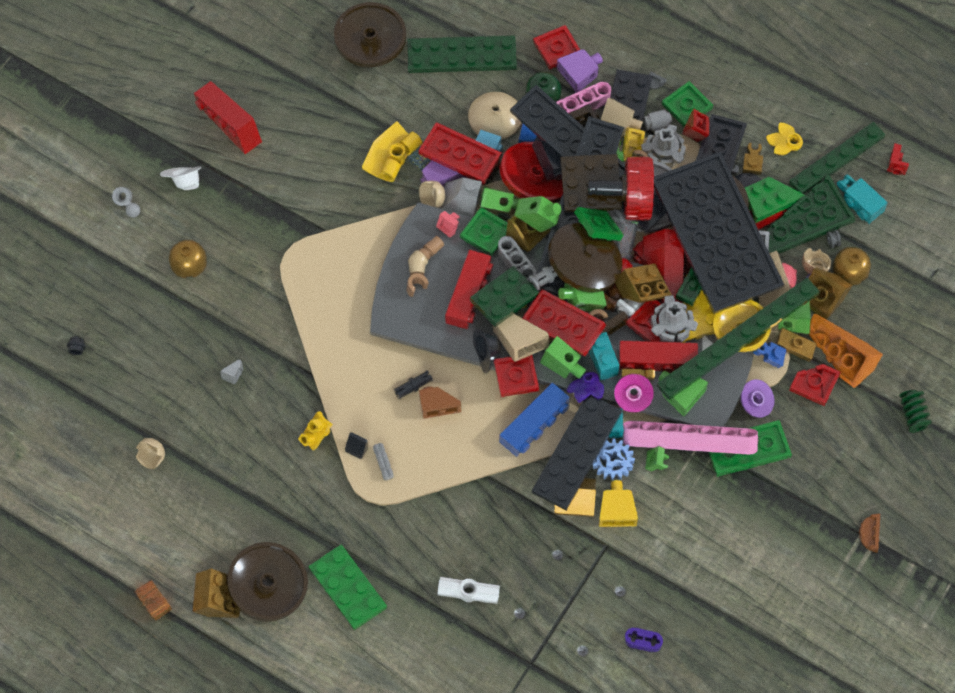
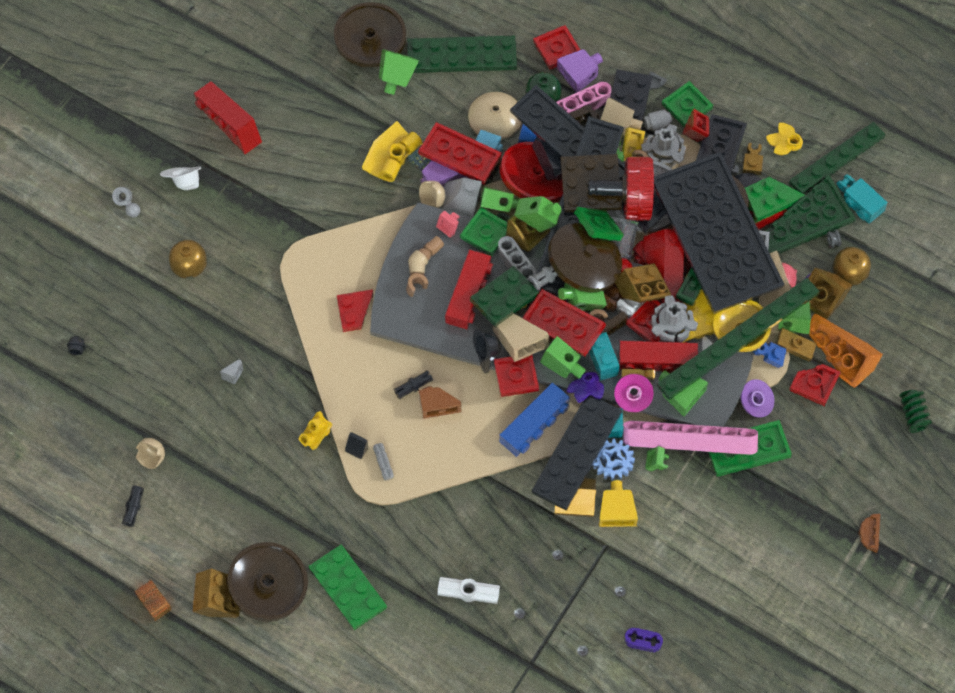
tan hair [802,248,831,274] -> none
red bracket [887,143,909,175] -> none
none -> black pin [122,486,144,527]
none -> red wing [336,289,373,332]
none -> bright green torso [379,49,419,95]

